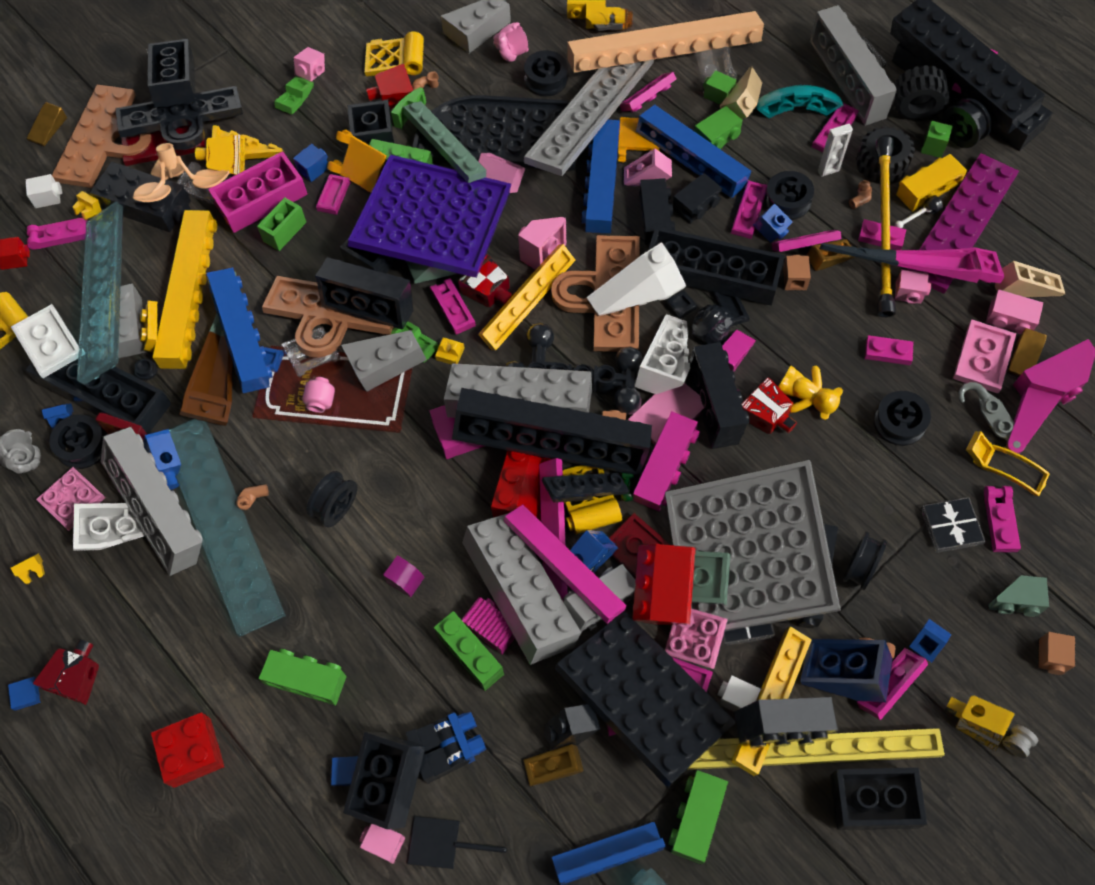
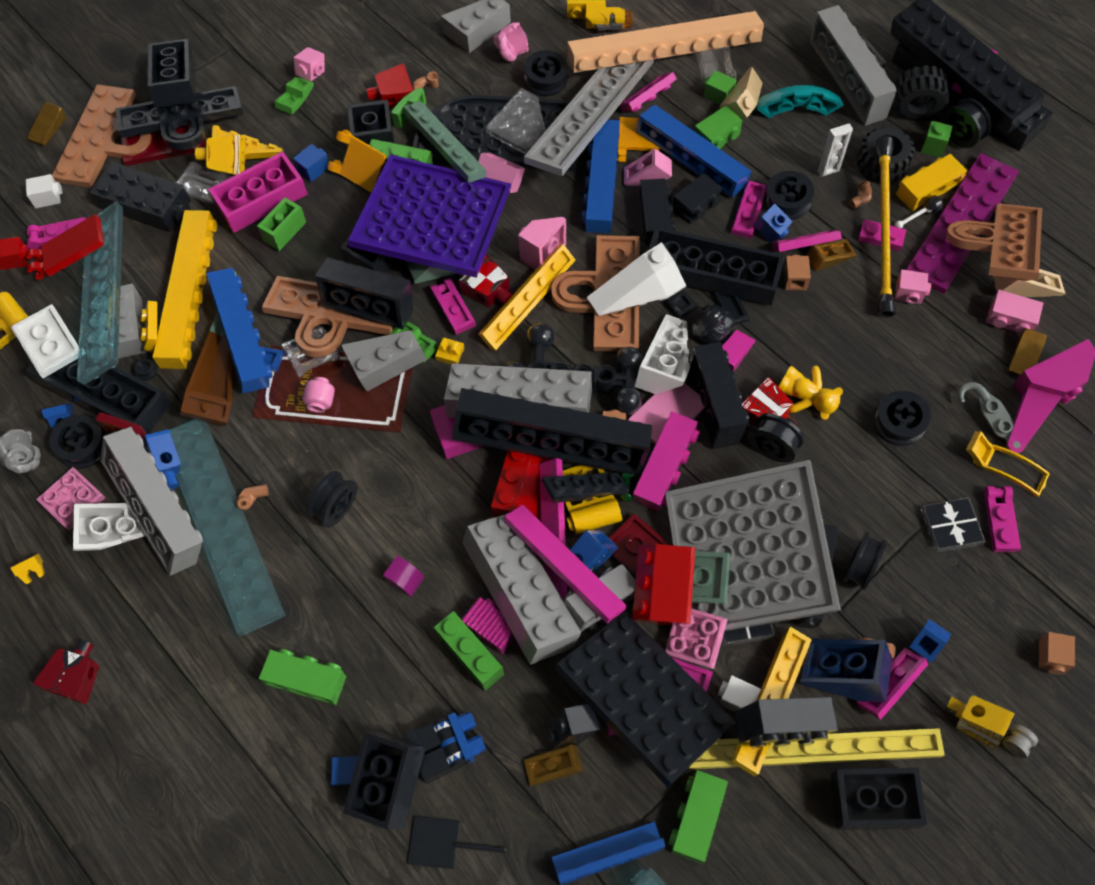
blue tile [8,677,40,711] -> none
yellow tile [73,191,103,220] -> none
light nougat plant [133,143,229,202] -> none
red brick [151,712,225,788] -> none
dark pink tile [316,174,350,215] -> none
bright pink brick [360,824,405,864] -> none
yellow piece [365,32,424,77] -> none
dark pink tile [812,103,859,152] -> none
dark pink plate [819,243,1004,284] -> none
dark pink plate [865,335,913,365] -> none
bright pink plate [953,320,1016,393] -> none
sand green slope [989,575,1049,617] -> none
none -> red tile [26,214,104,280]
none -> clear plate [486,88,545,154]
none -> black wheel [747,413,804,463]
none -> nougat plate [946,203,1042,281]

